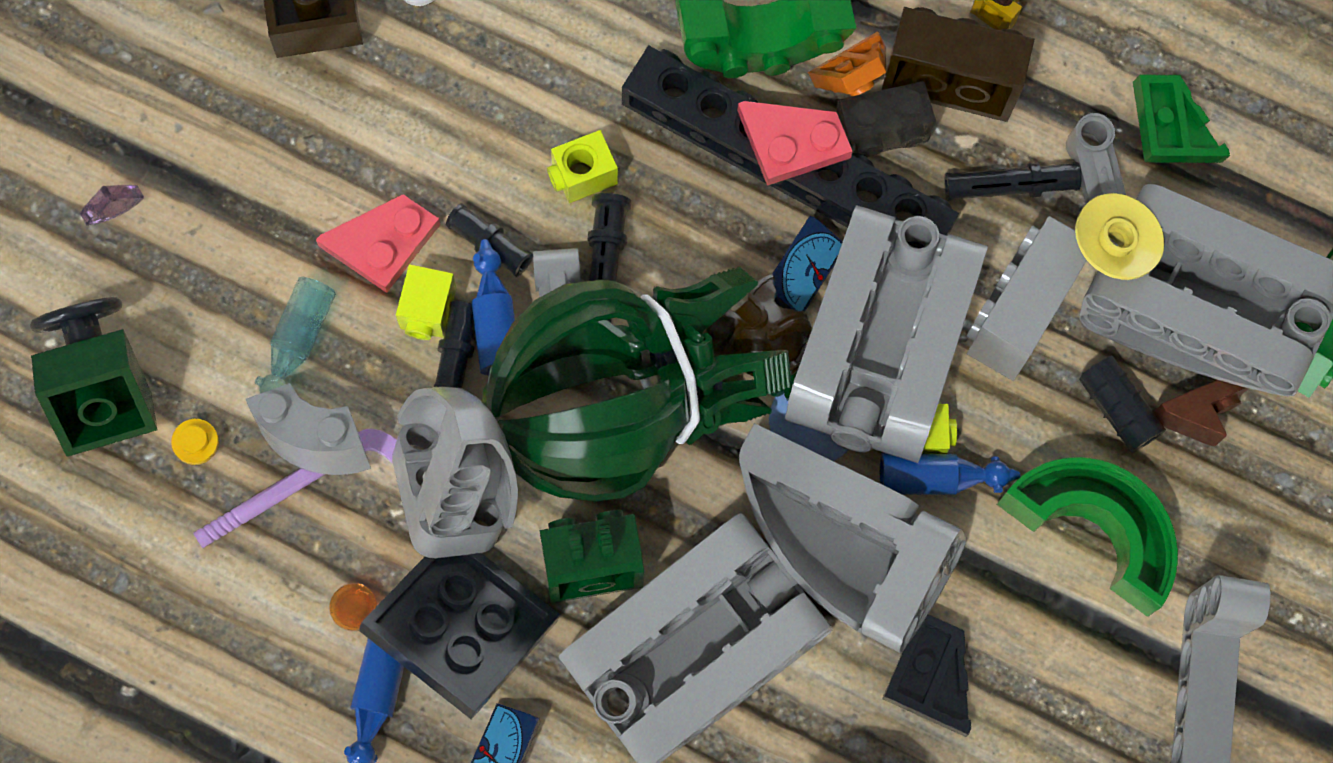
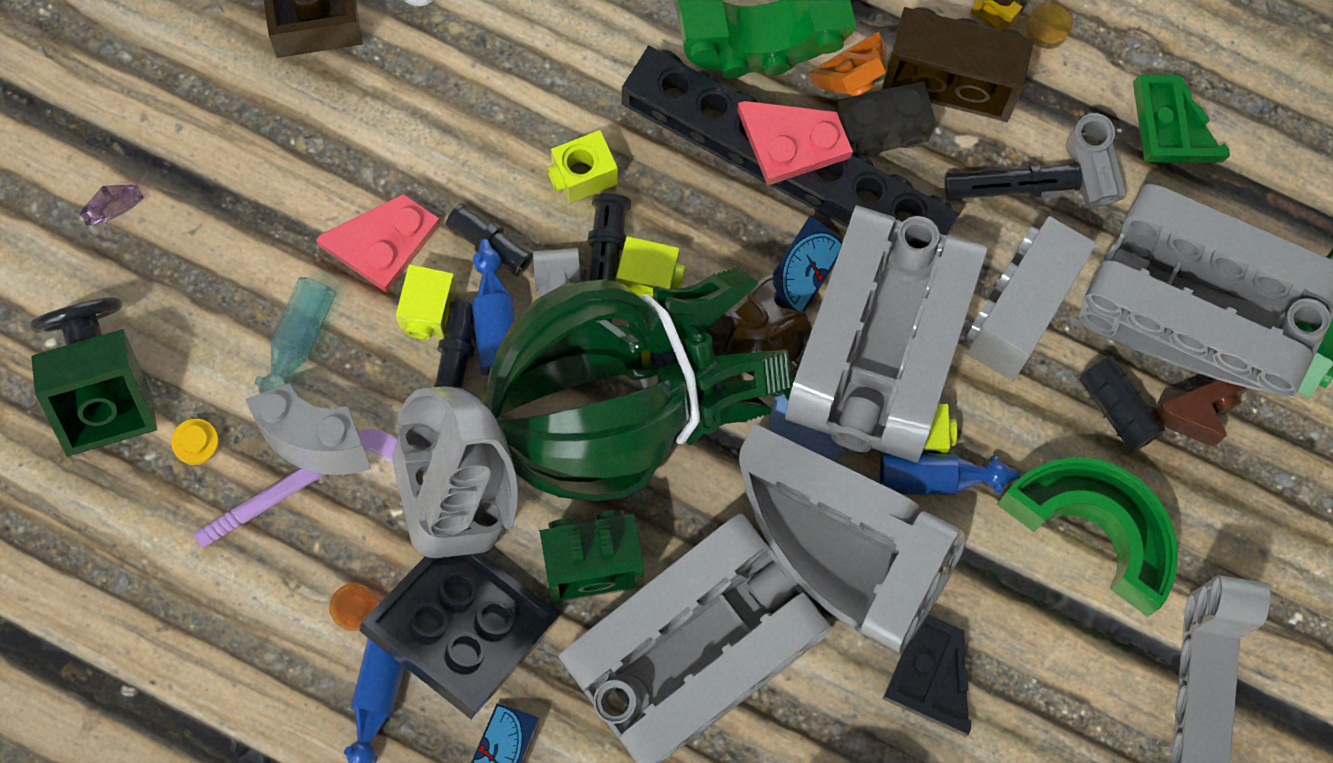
light yellow dish [1075,193,1164,280] -> none
none -> neon yellow brick [616,236,686,298]
none -> clear yellow tile [1026,3,1072,49]

